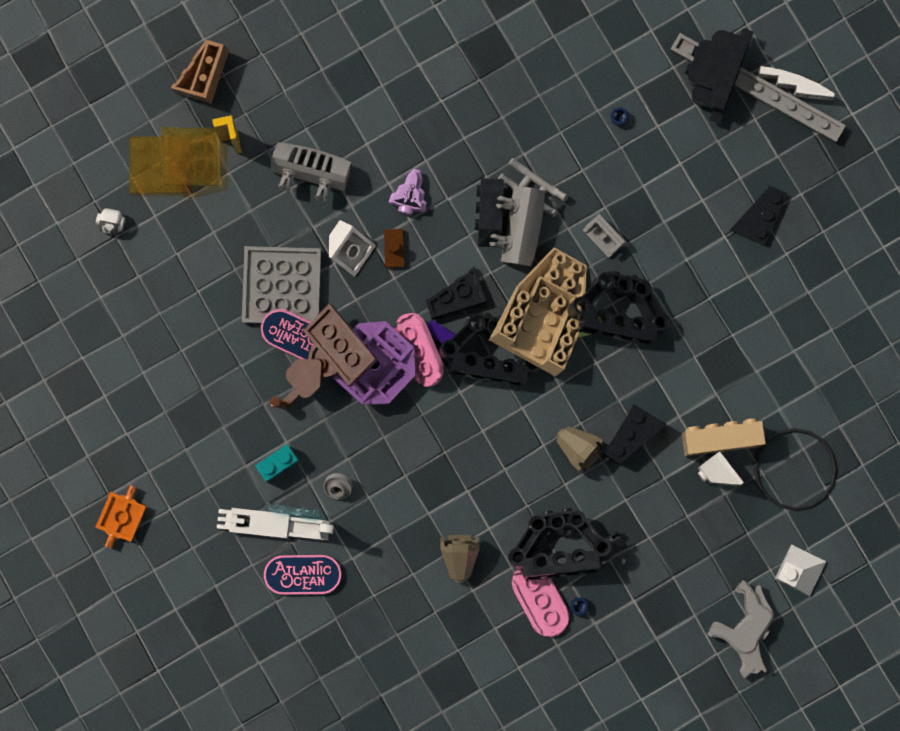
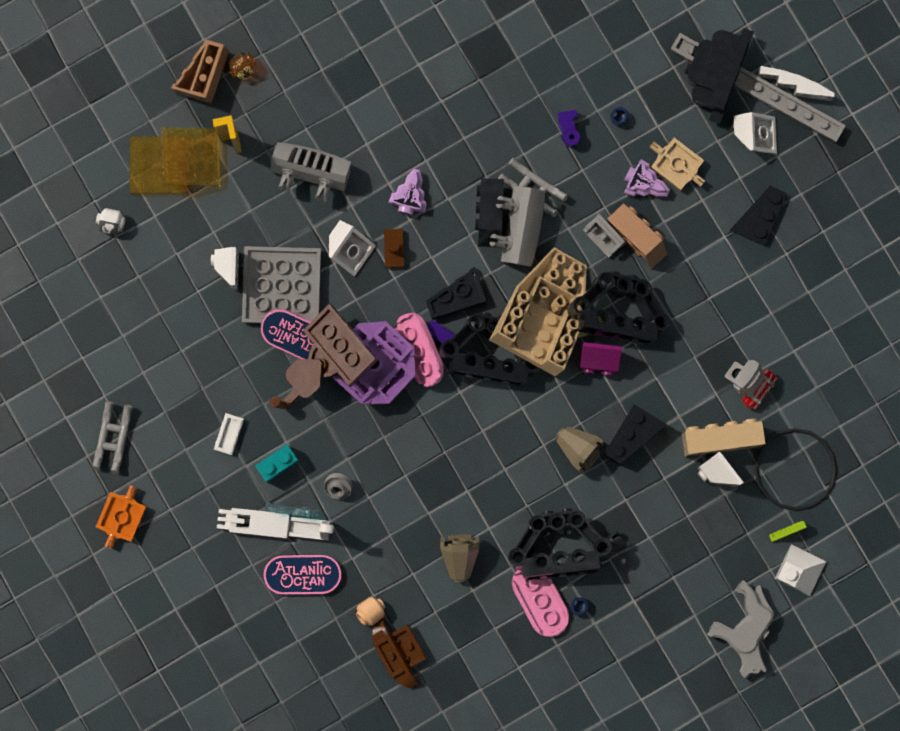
none -> light grey piece [92,401,132,473]
none -> white slope [211,247,239,290]
none -> white tile [214,413,244,456]
none -> clear orange head [228,52,257,80]
none -> light nougat head [356,597,385,626]
none -> reddish brown plate [372,618,428,689]
none -> dark purple leg [557,109,580,147]
none -> magenta slope [579,342,622,376]
none -> medium nougat wedge [607,203,667,269]
none -> lavender rock [624,159,670,197]
none -> tan plate [649,137,705,191]
none -> light grey piece [725,360,777,410]
none -> white slope [733,112,777,155]
none -> lime tile [769,521,806,542]

